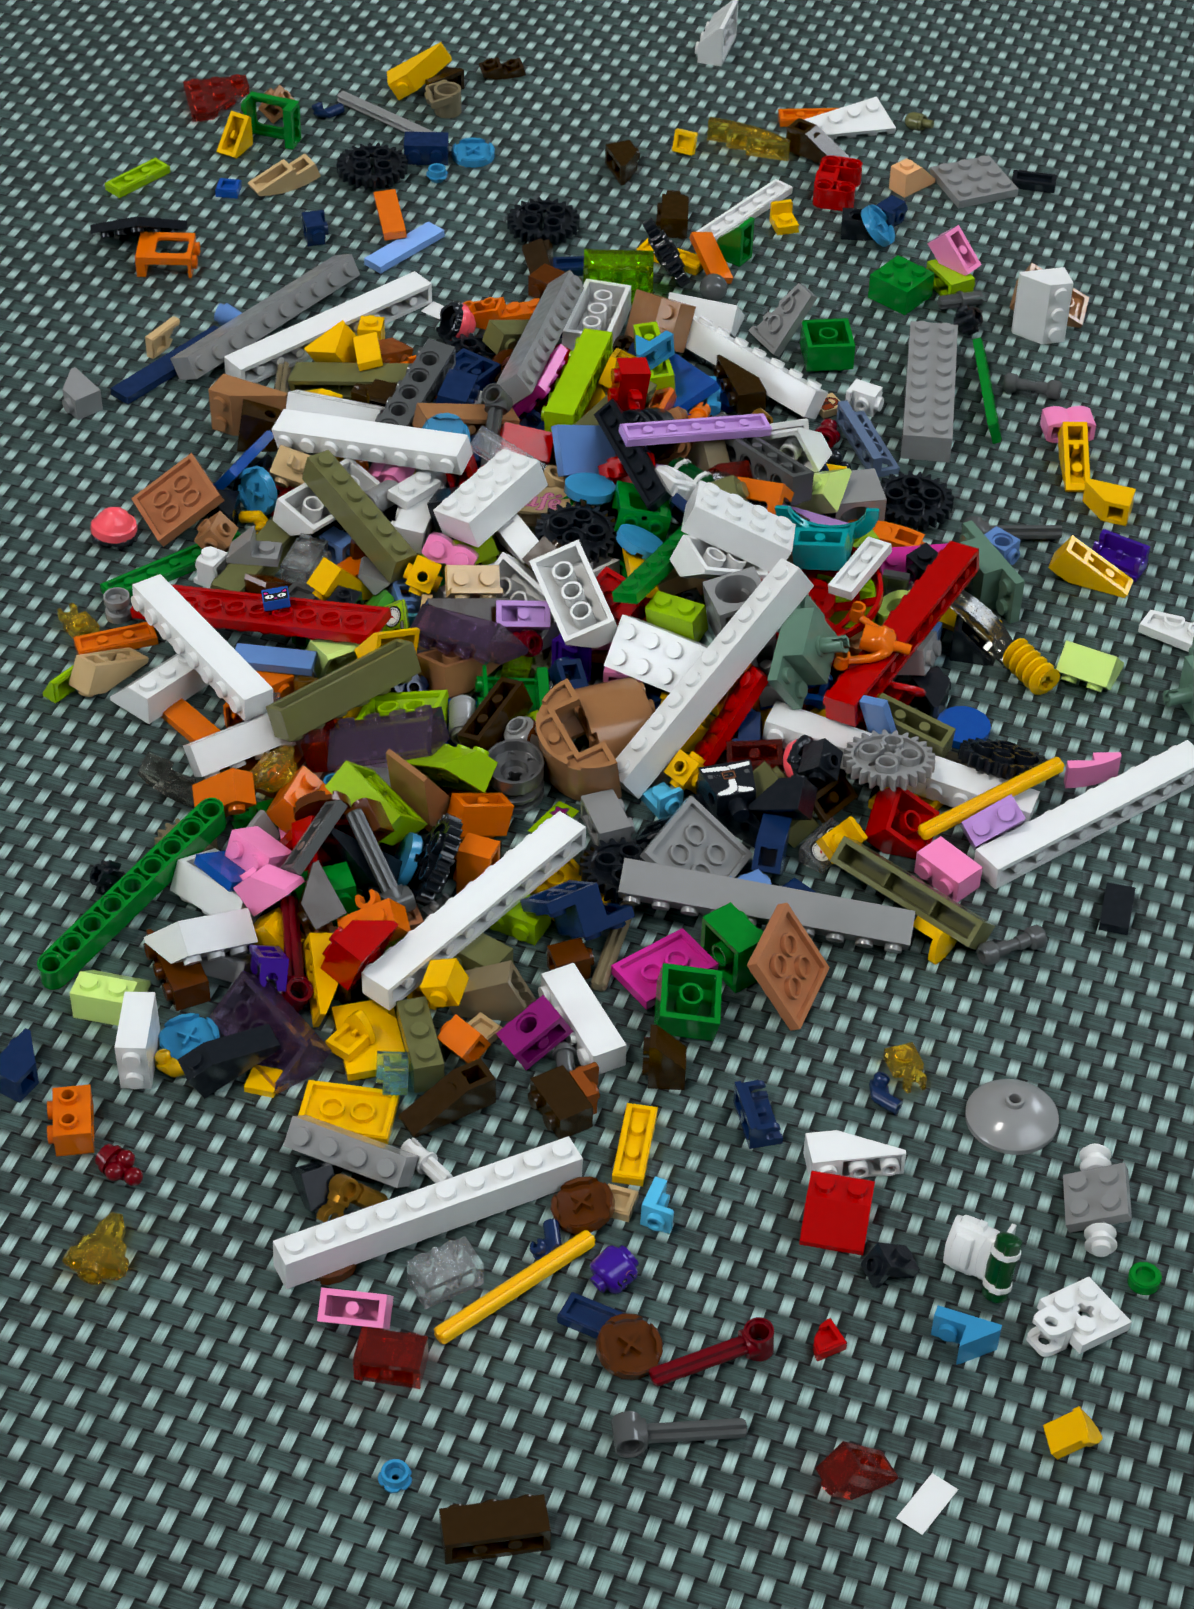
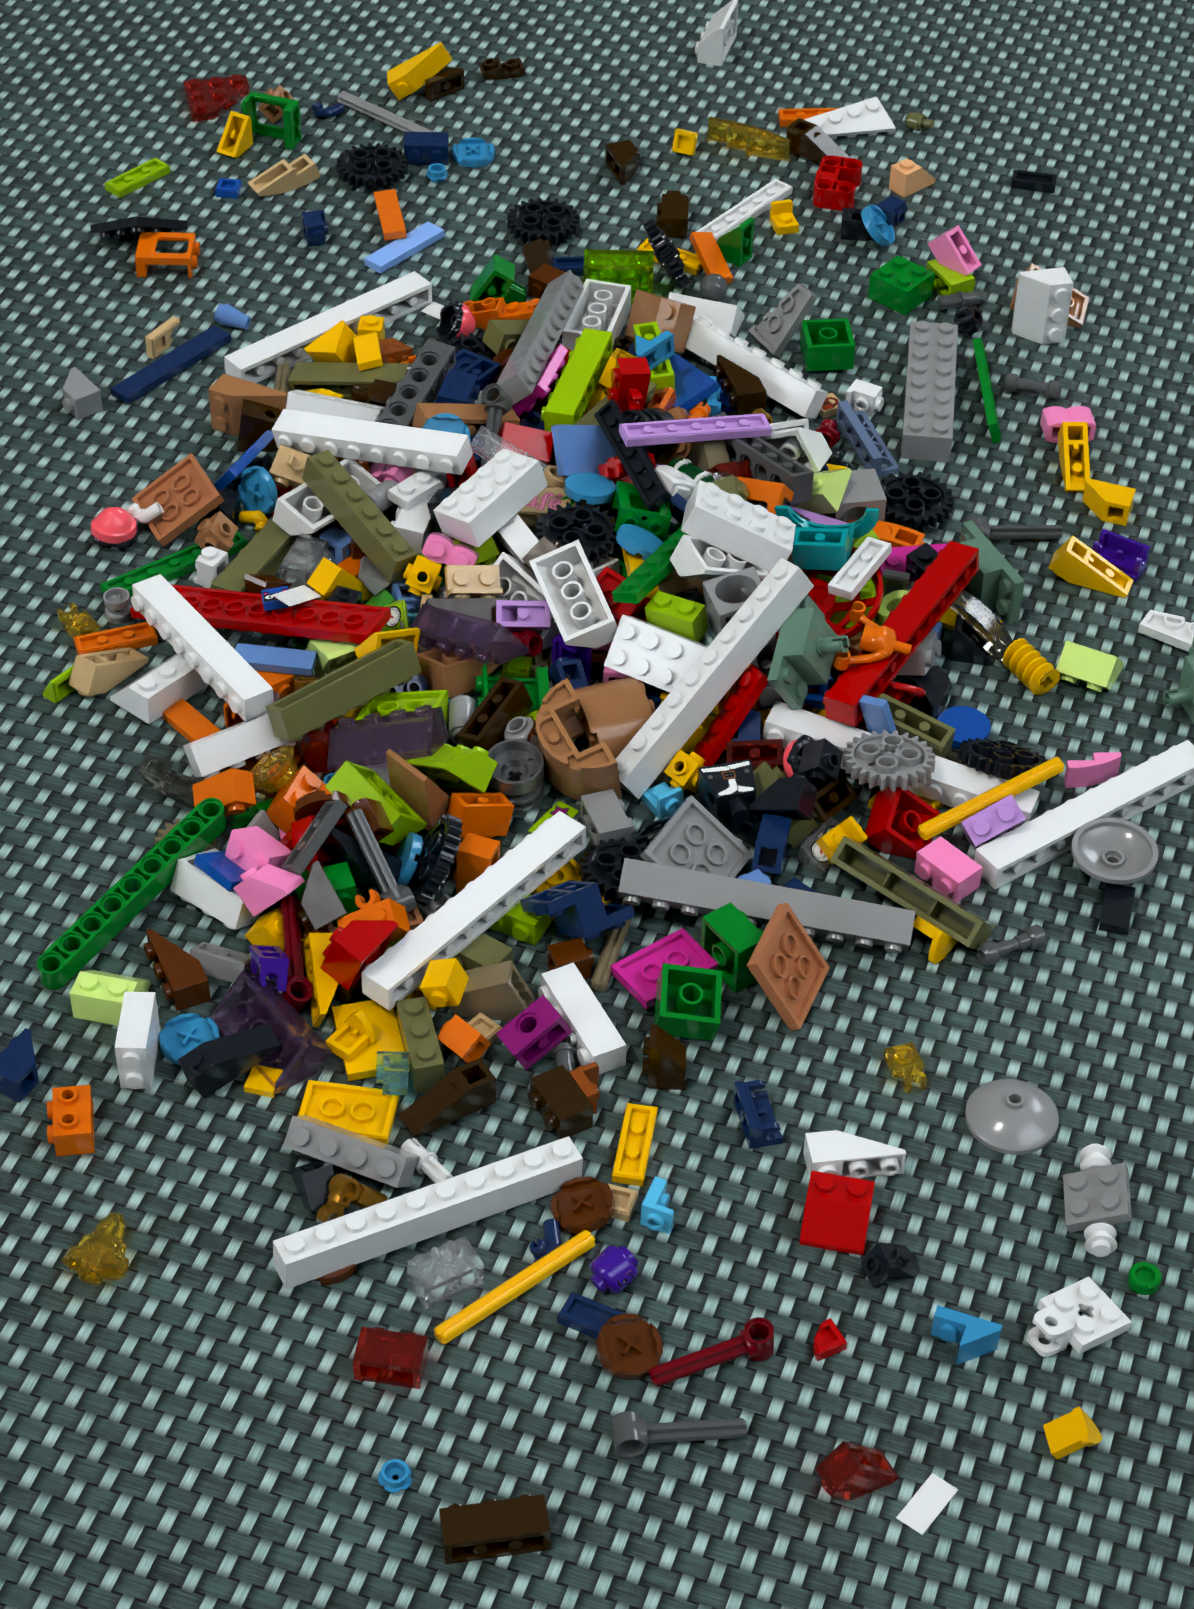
black gear [90,860,126,895] -> none
dark red piece [95,1144,143,1187] -> none
white slope [144,908,258,966] -> none
yellow arm [154,1049,185,1077] -> none
light grey brick [170,254,360,380] -> none
light grey slope [226,525,283,567] -> none
bright pink brick [317,1287,394,1330] -> none
dark tan piece [424,80,462,118] -> none
dark blue arm [869,1072,903,1114] -> none
light grey plate [930,155,1019,209] -> none
white piece [943,1214,1022,1303] -> none
medium blue brick [984,526,1021,565] -> none
none -> white arm [126,502,164,524]
none -> white sticker [273,585,322,607]
none -> green brick [470,254,526,304]
none -> light grey dish [1071,818,1158,884]

